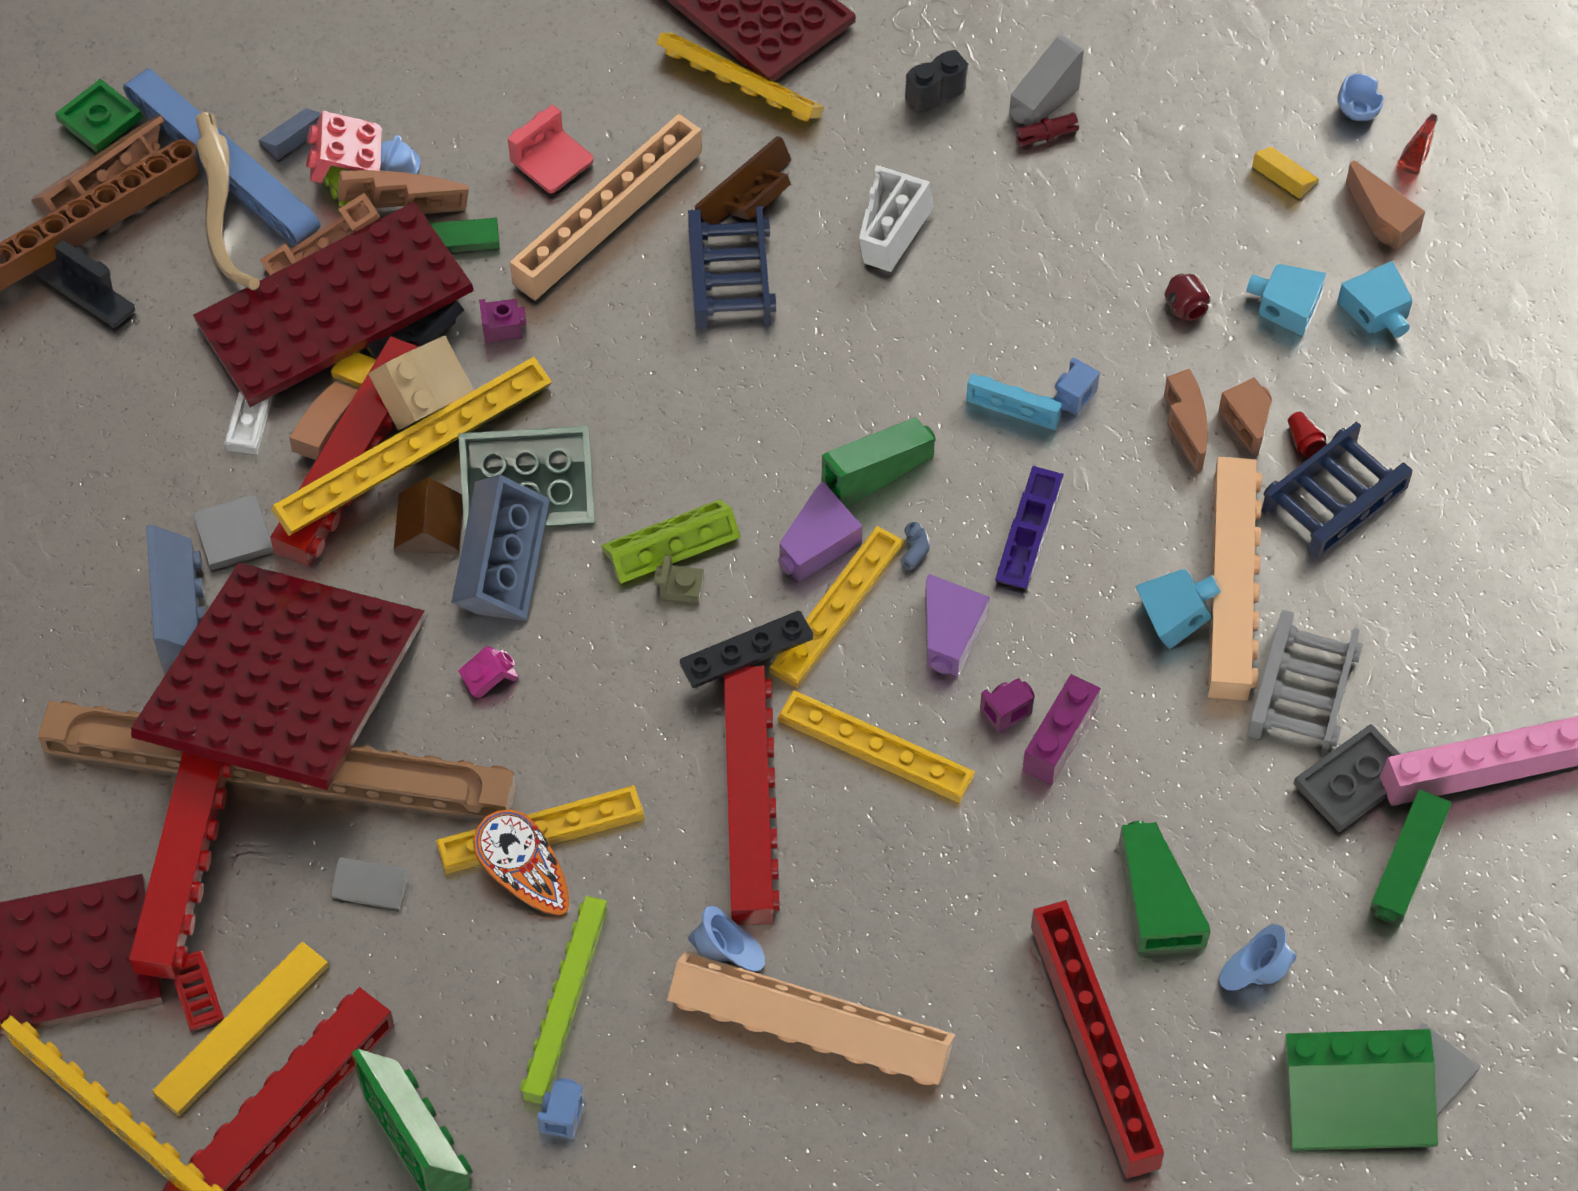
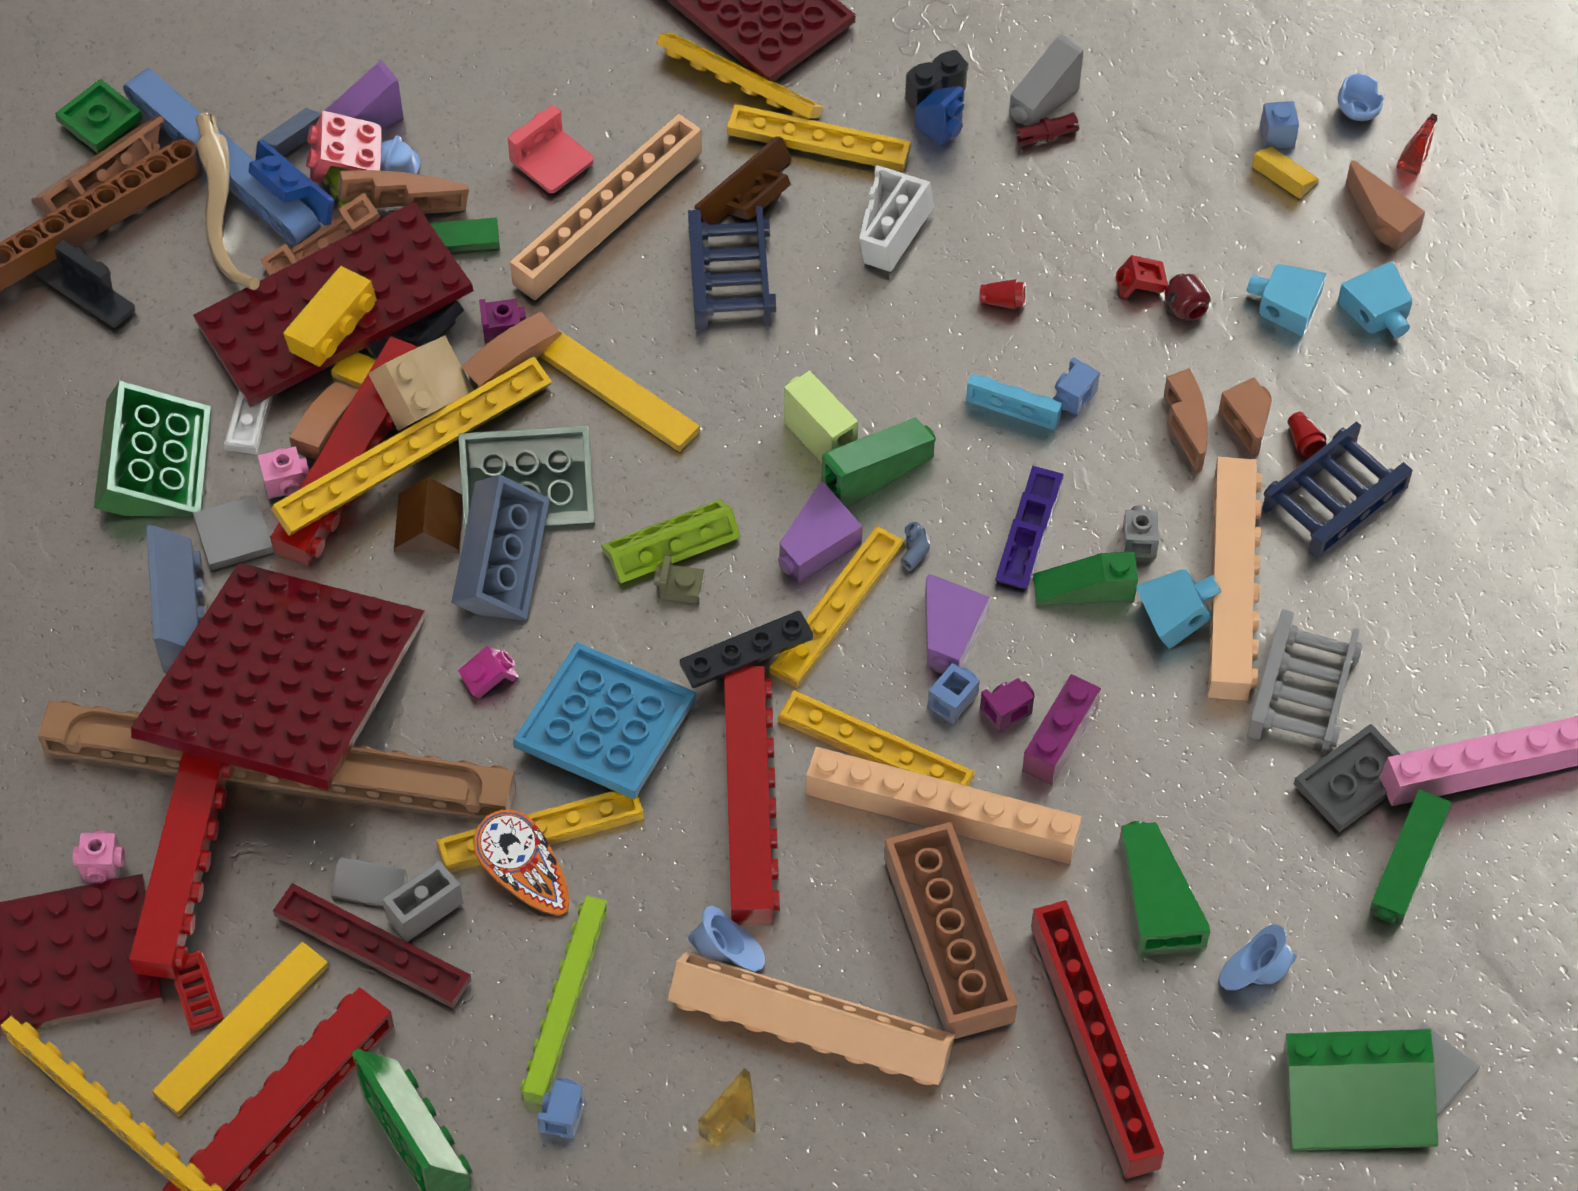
none -> bright pink brick [72,830,125,883]
none -> green slope [94,381,211,517]
none -> blue bracket [248,140,334,226]
none -> bright pink brick [258,446,309,499]
none -> dark red plate [273,883,472,1009]
none -> yellow brick [283,266,377,367]
none -> medium lavender slope [324,61,404,131]
none -> light grey brick [382,860,463,942]
none -> nougat slope [461,312,562,387]
none -> dark azure plate [513,642,696,799]
none -> yellow tile [539,330,700,453]
none -> clear yellow slope [698,1068,756,1143]
none -> yellow plate [727,104,911,172]
none -> yellowish green brick [784,370,858,463]
none -> light nougat brick [806,747,1082,864]
none -> nougat brick [884,822,1017,1039]
none -> blue slope [914,86,964,145]
none -> medium blue brick [927,663,980,725]
none -> red cone [979,279,1026,310]
none -> green slope [1033,551,1138,605]
none -> red bracket [1116,255,1168,298]
none -> light grey brick [1123,505,1159,558]
none -> medium blue brick [1259,101,1299,149]

